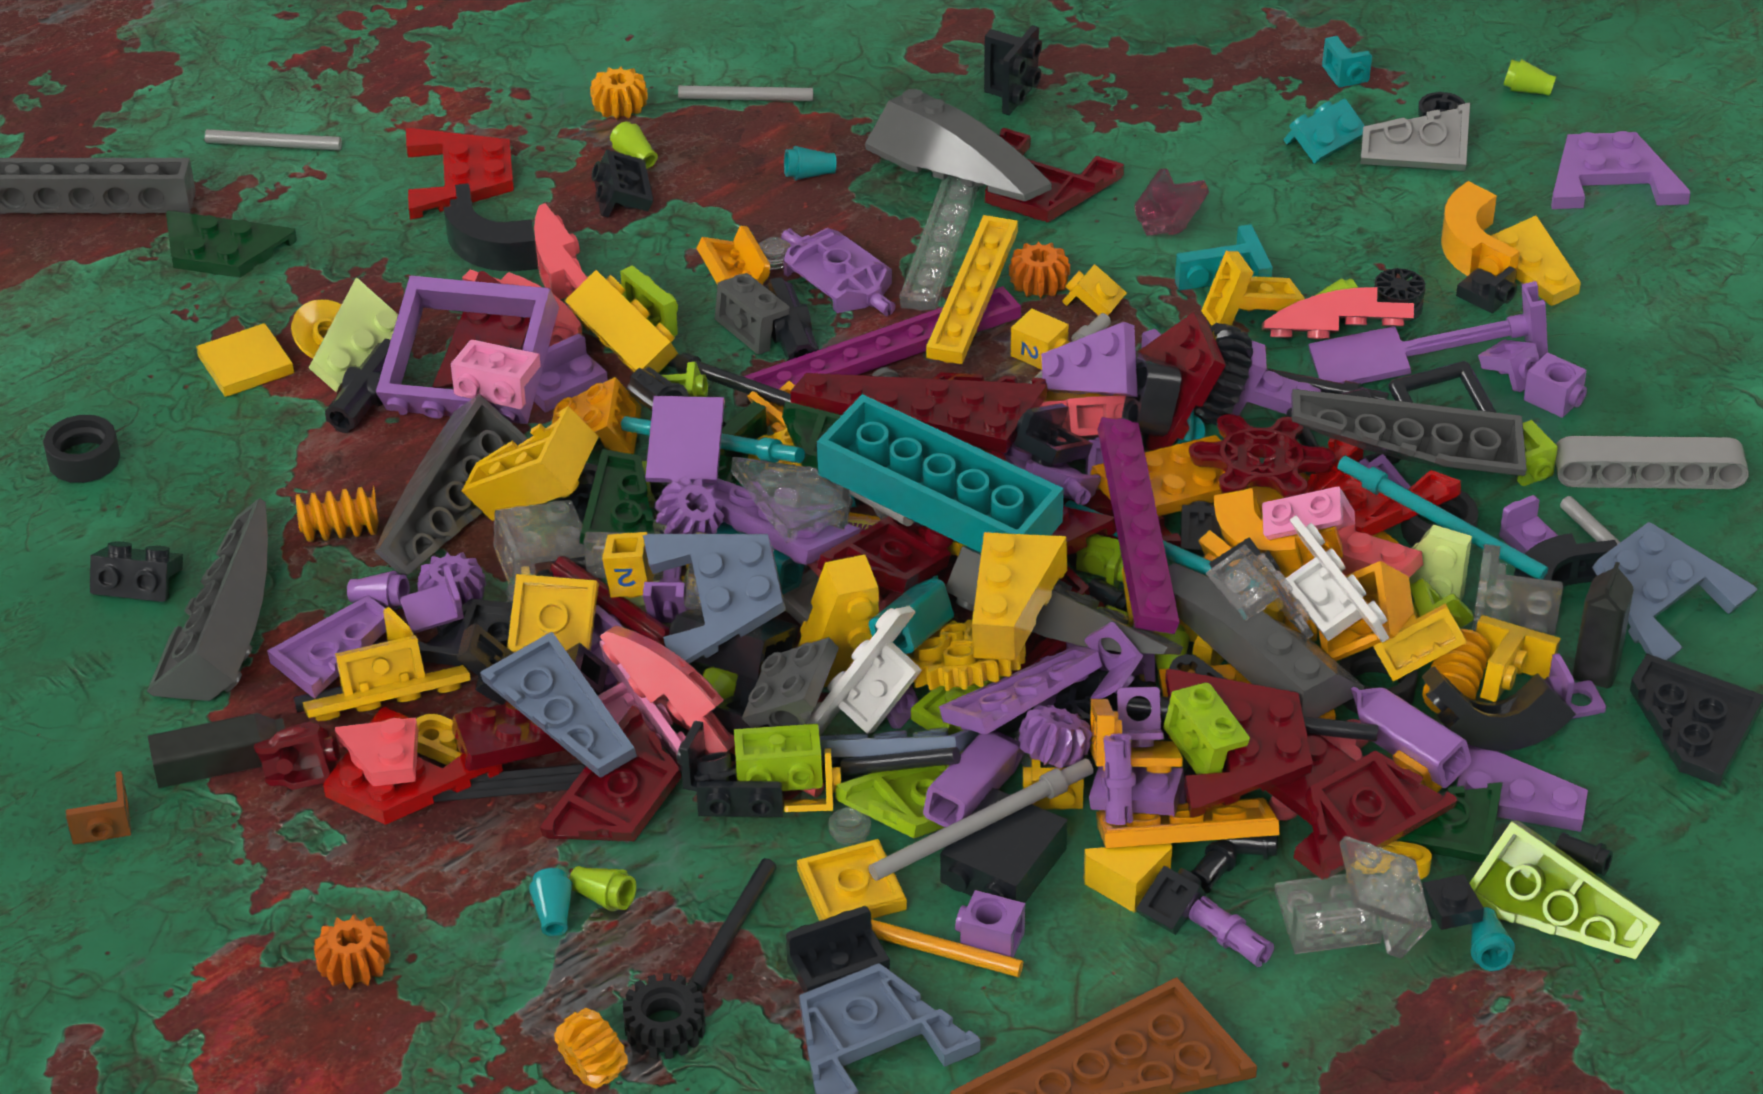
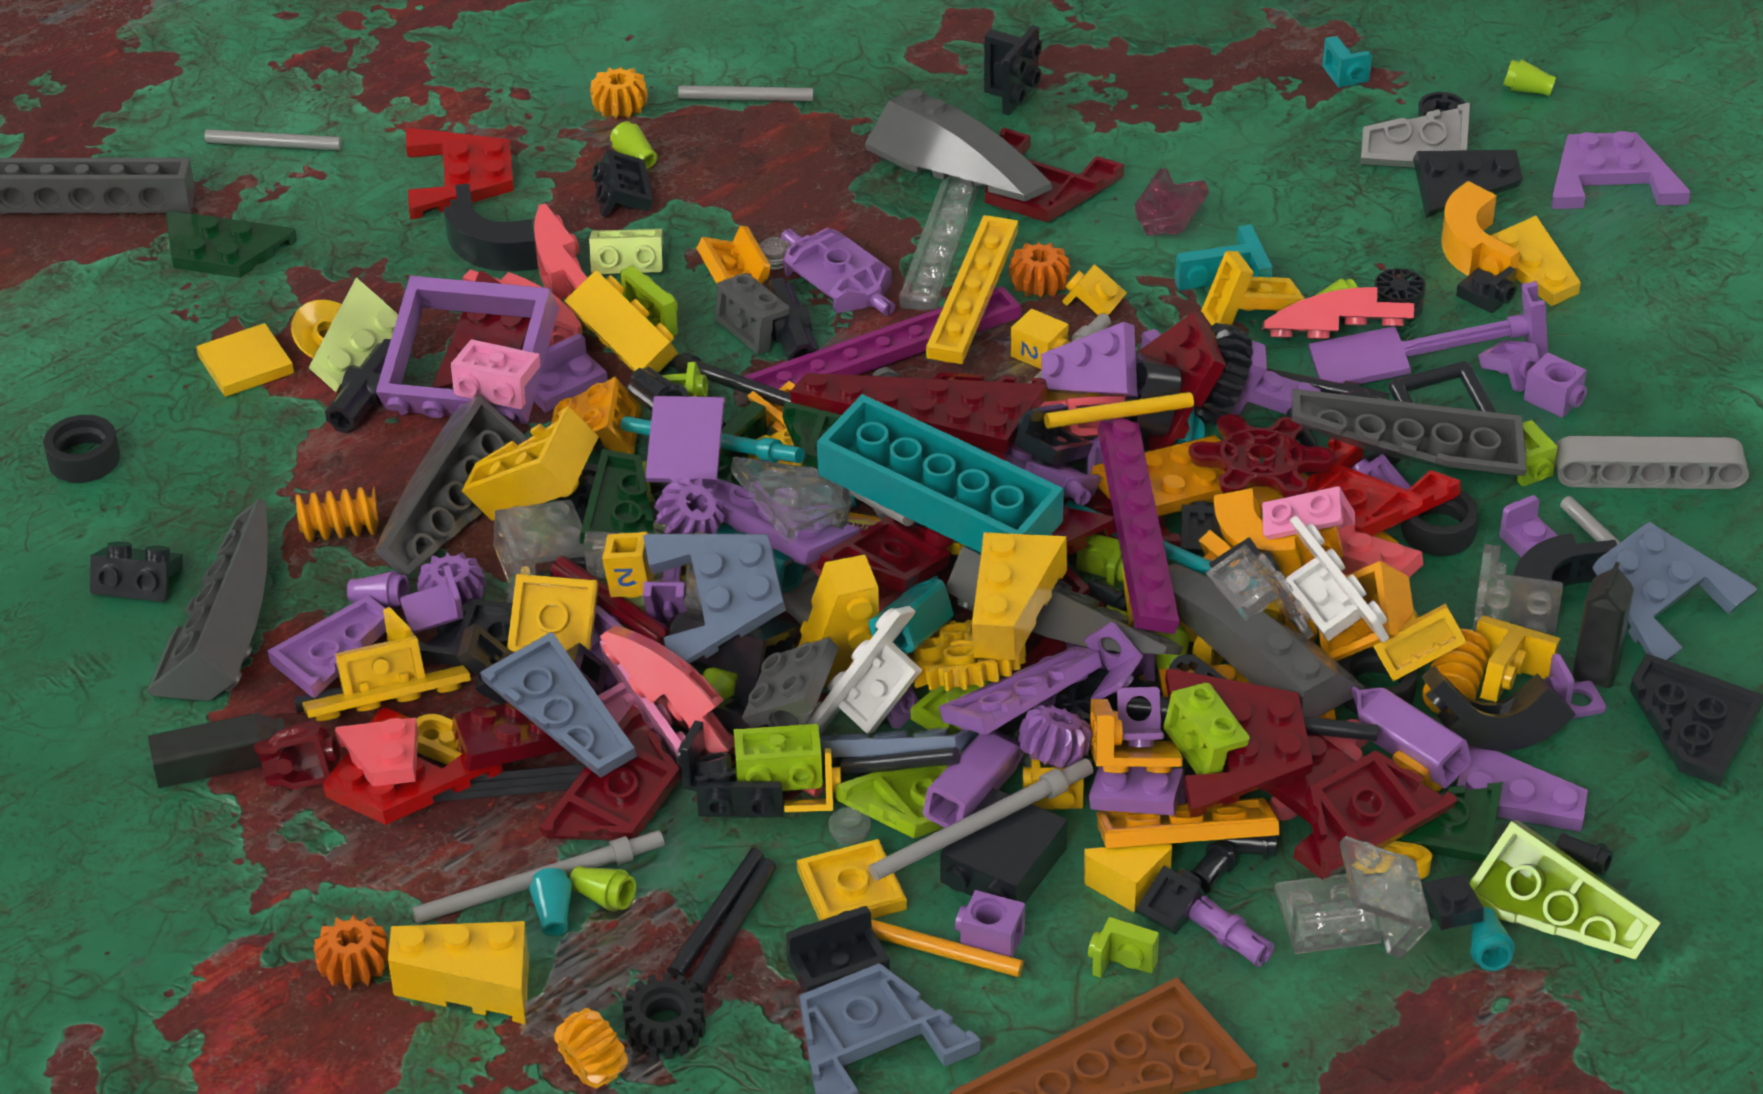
dark orange bracket [66,771,131,845] -> none
teal cone [784,146,836,181] -> none
medium lavender pin [1101,733,1136,825] -> none
teal bracket [1283,98,1365,164] -> none
teal bar [1337,455,1549,581] -> none
yellowish green wing [1409,525,1472,600] -> none
lime bracket [1410,577,1474,628] -> none
none -> yellow wedge [388,921,529,1025]
none -> light grey bar [412,830,665,924]
none -> yellowish green bracket [589,229,663,274]
none -> black bar [667,848,765,979]
none -> yellow bar [1044,392,1194,429]
none -> lime bracket [1088,917,1159,978]
none -> black wing [1413,150,1523,218]

